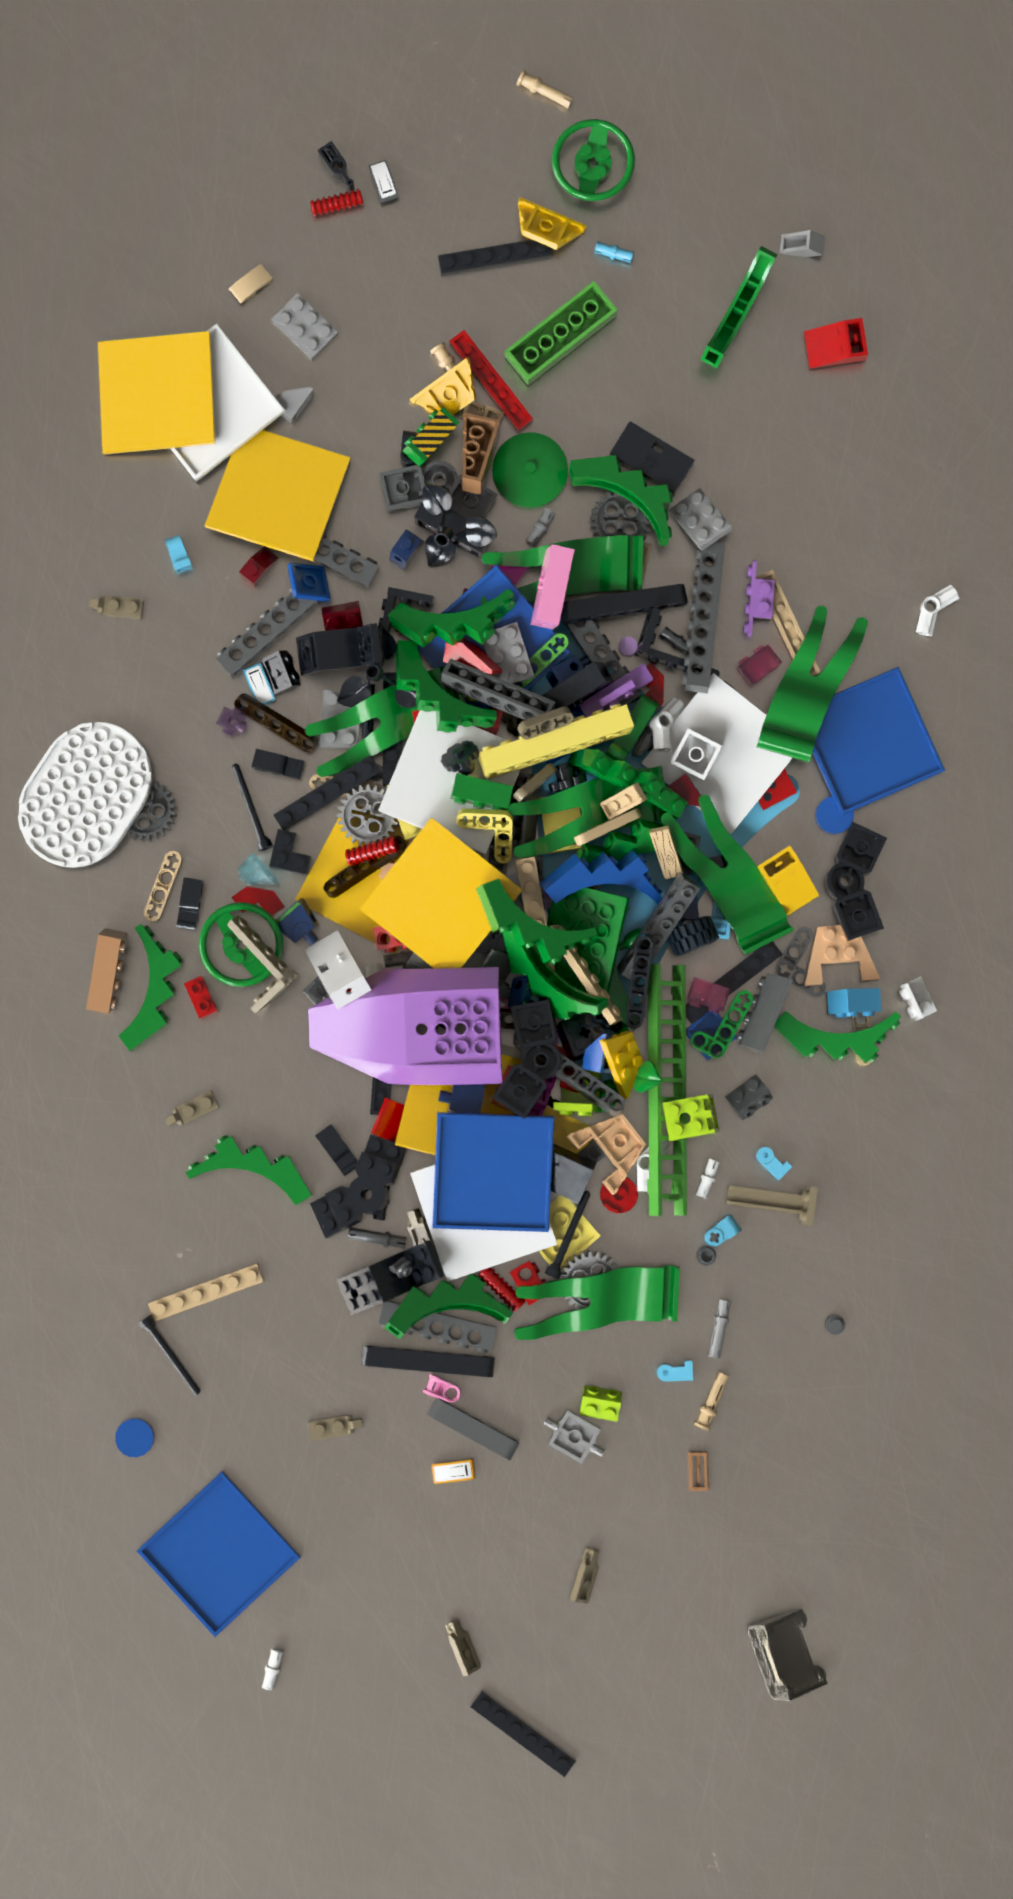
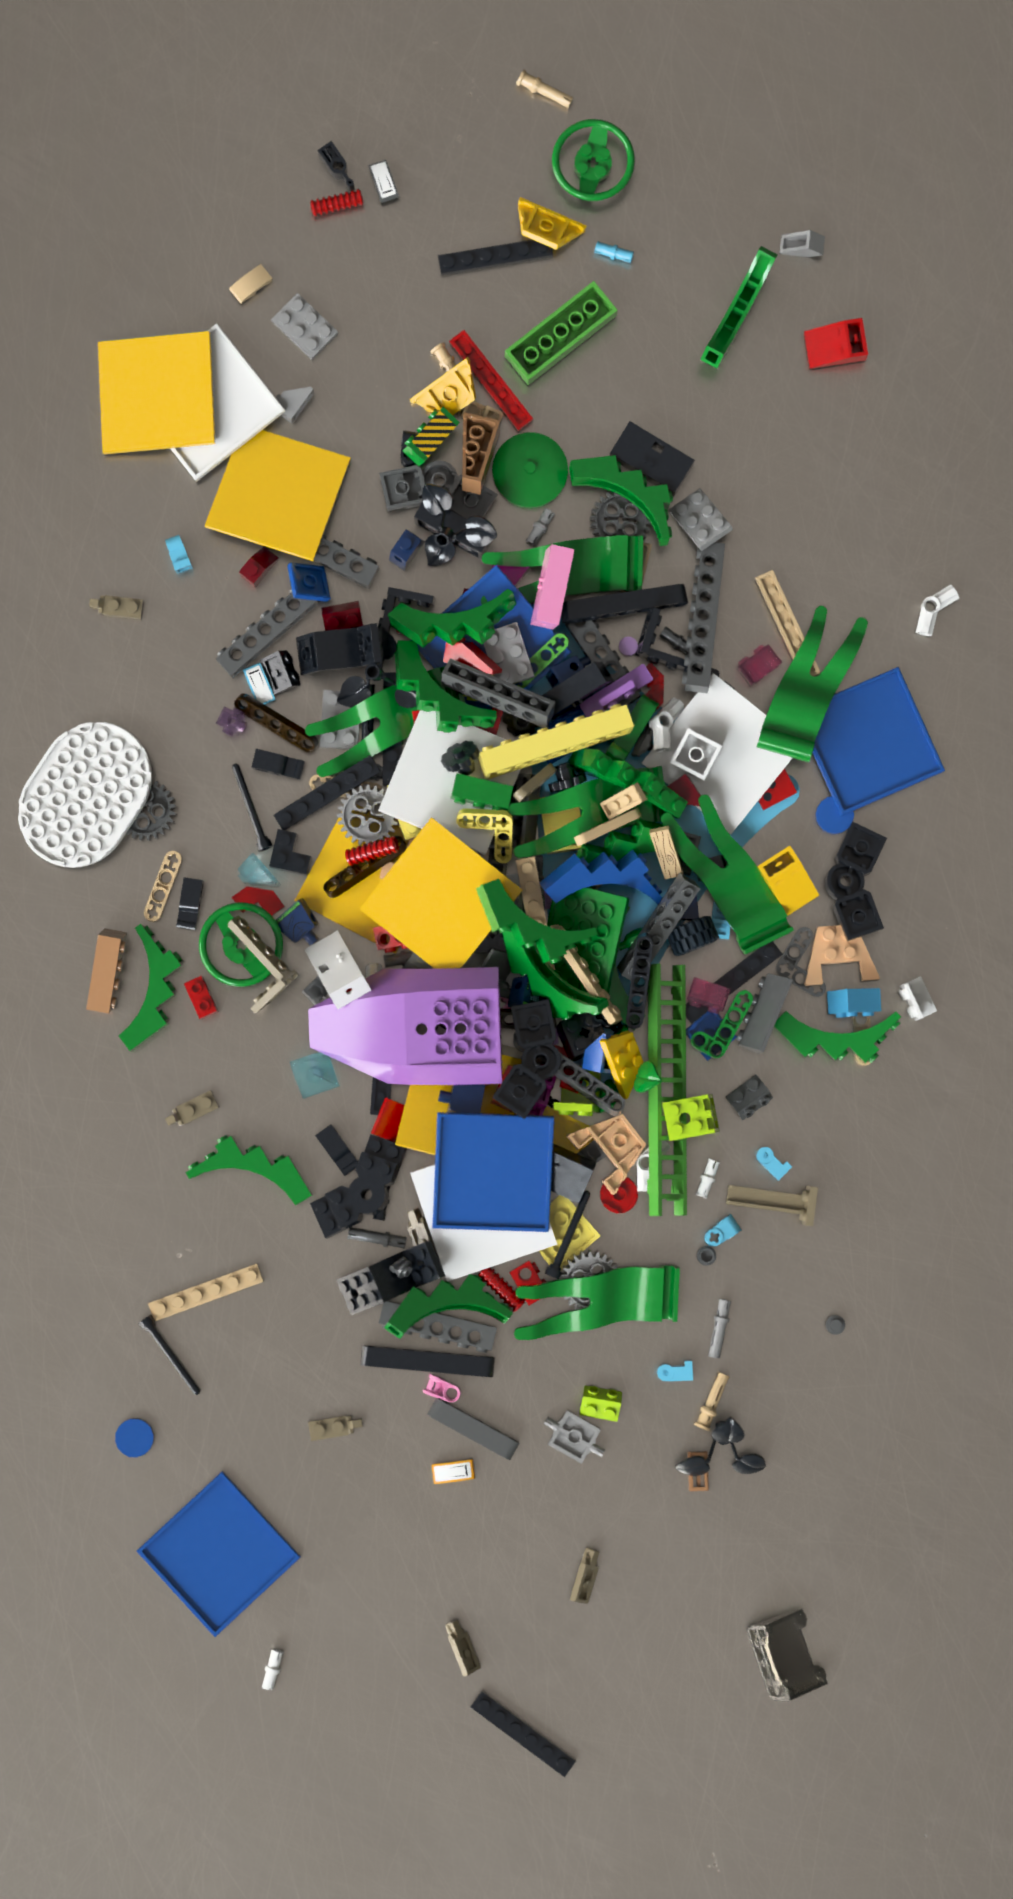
dark tan beam [518,707,574,740] -> none
medium lavender bracket [744,560,775,638] -> none
none -> clear light blue slope [290,1052,339,1099]
none -> black plant [675,1417,766,1476]

